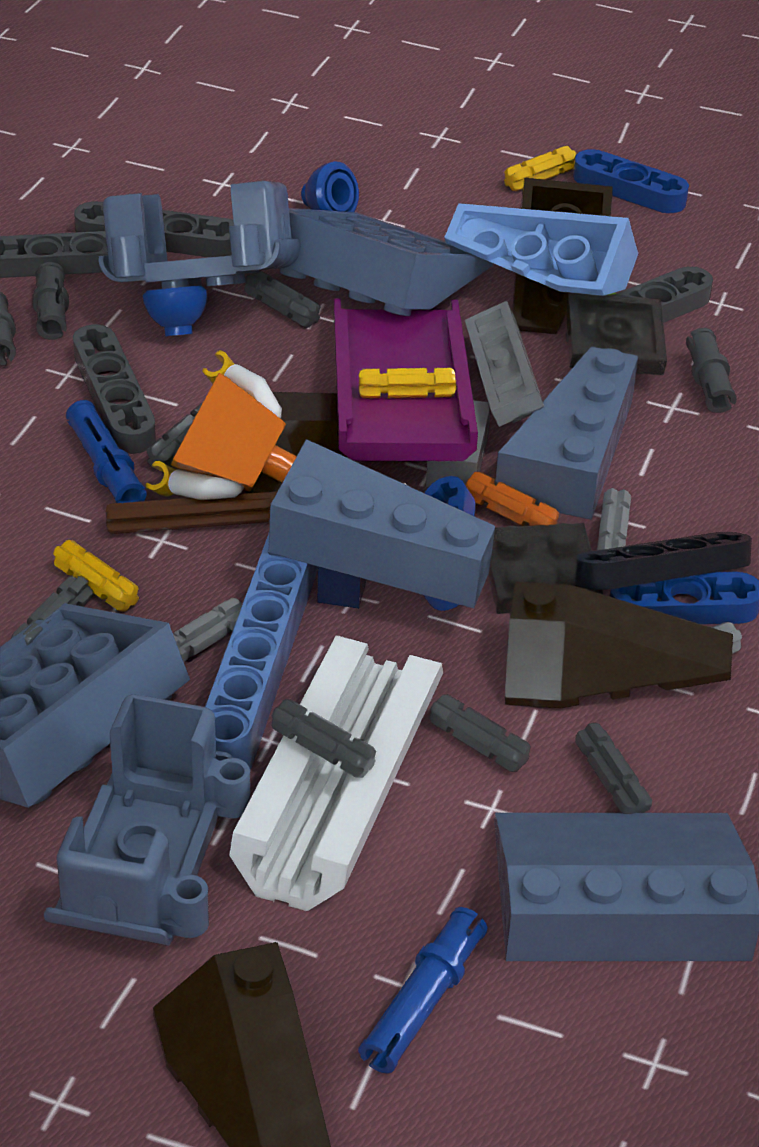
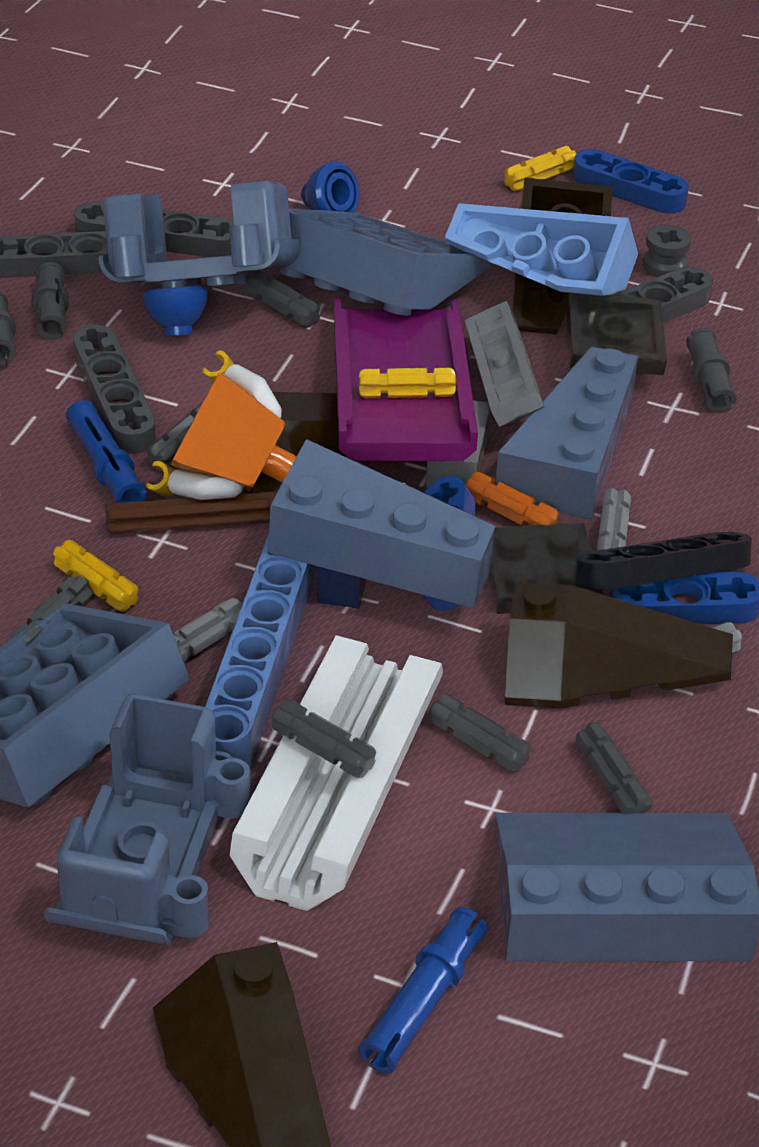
none -> dark grey wheel [643,225,691,277]

